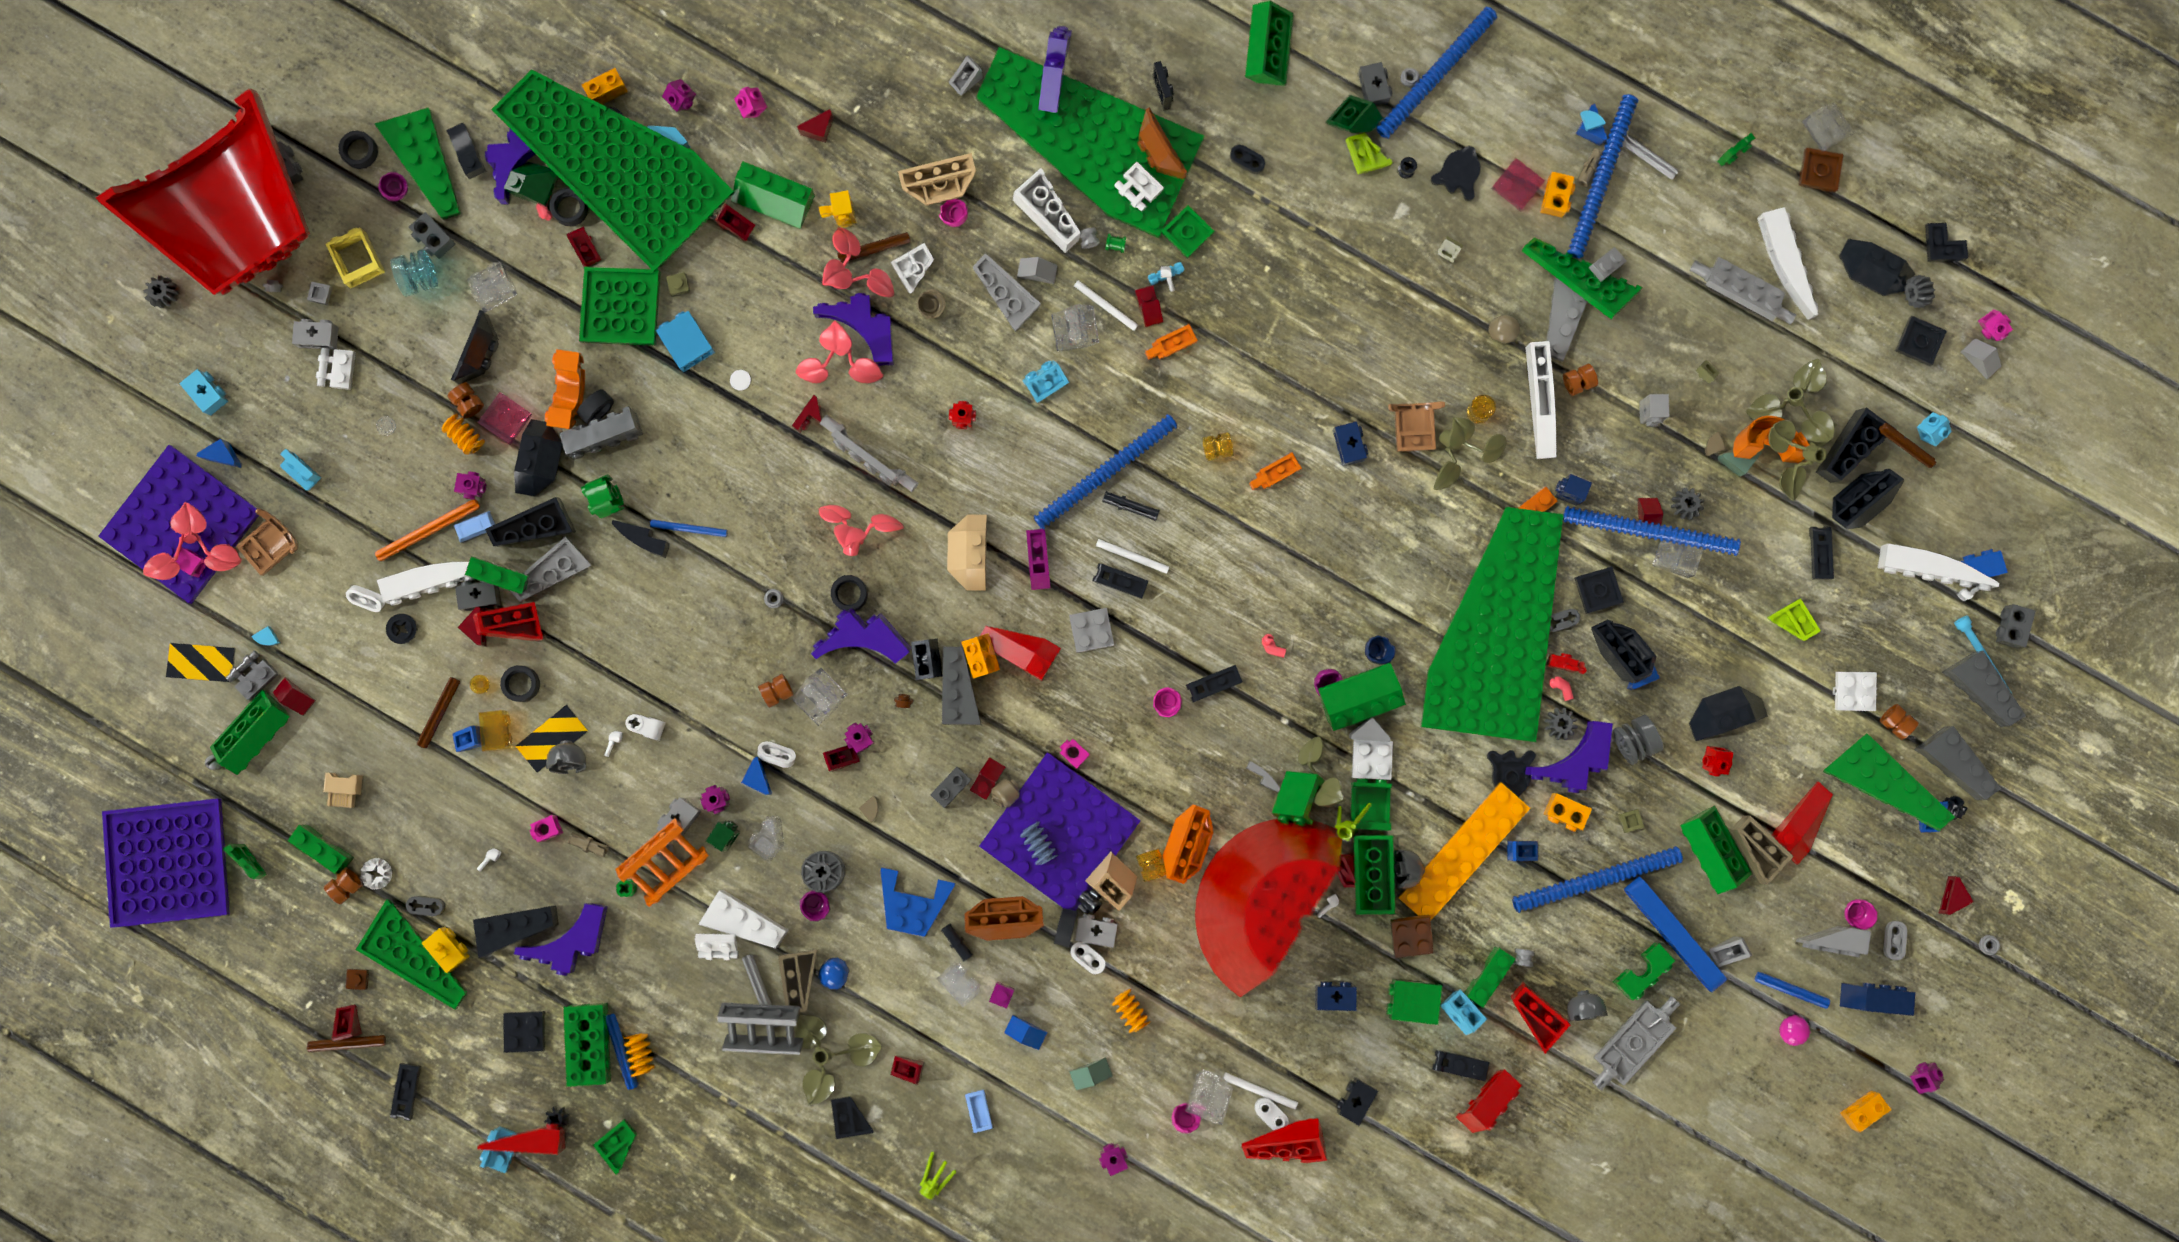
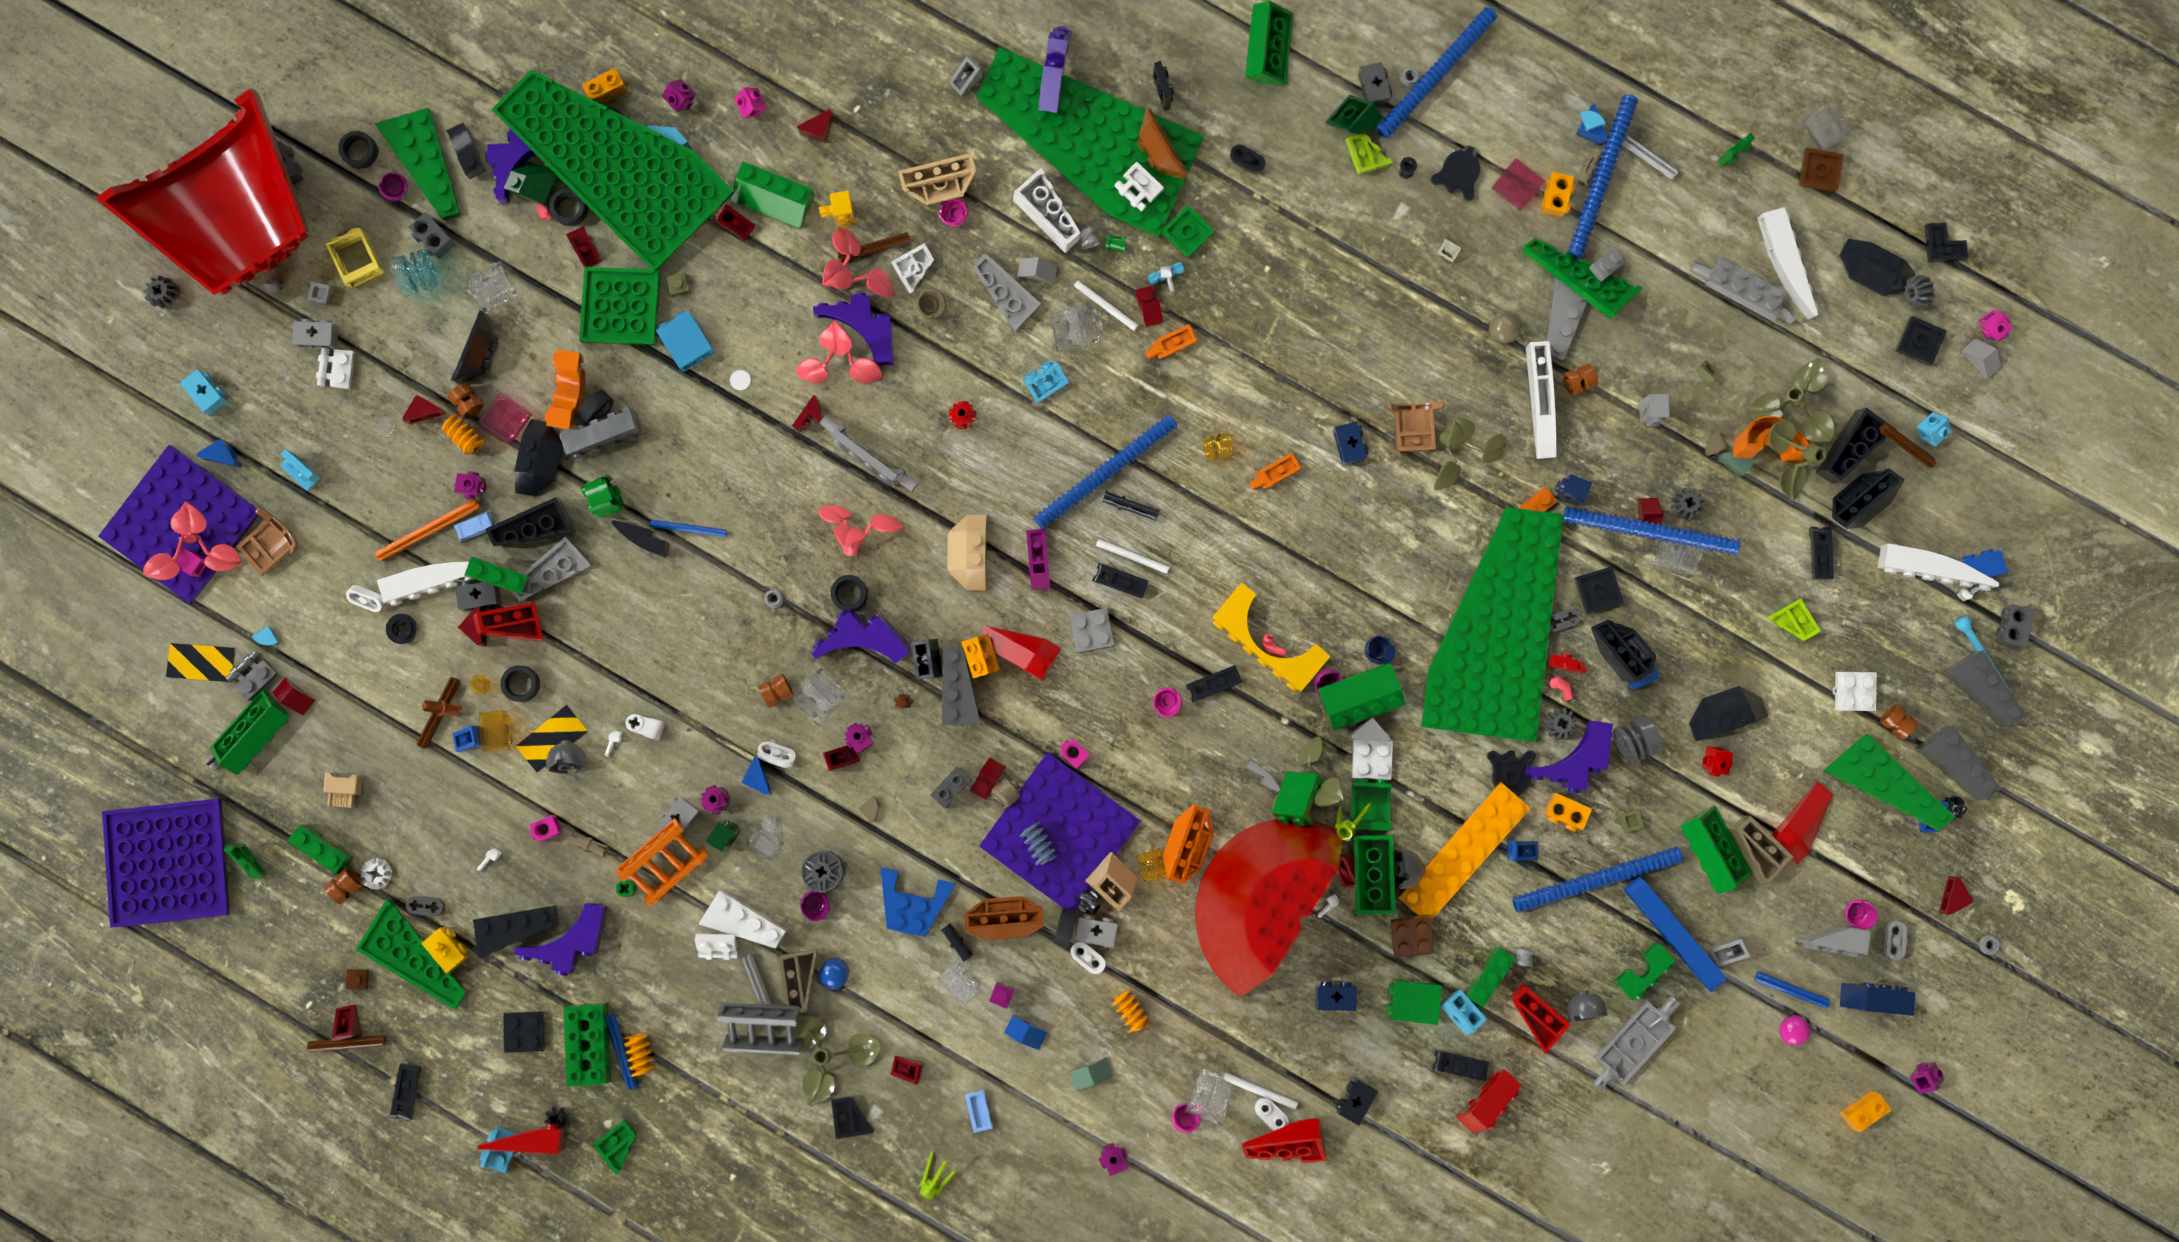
clear yellow wheel [1466,395,1496,424] -> none
none -> dark red slope [402,394,446,425]
none -> dark orange axle [422,700,462,717]
none -> yellow arch [1211,582,1331,693]

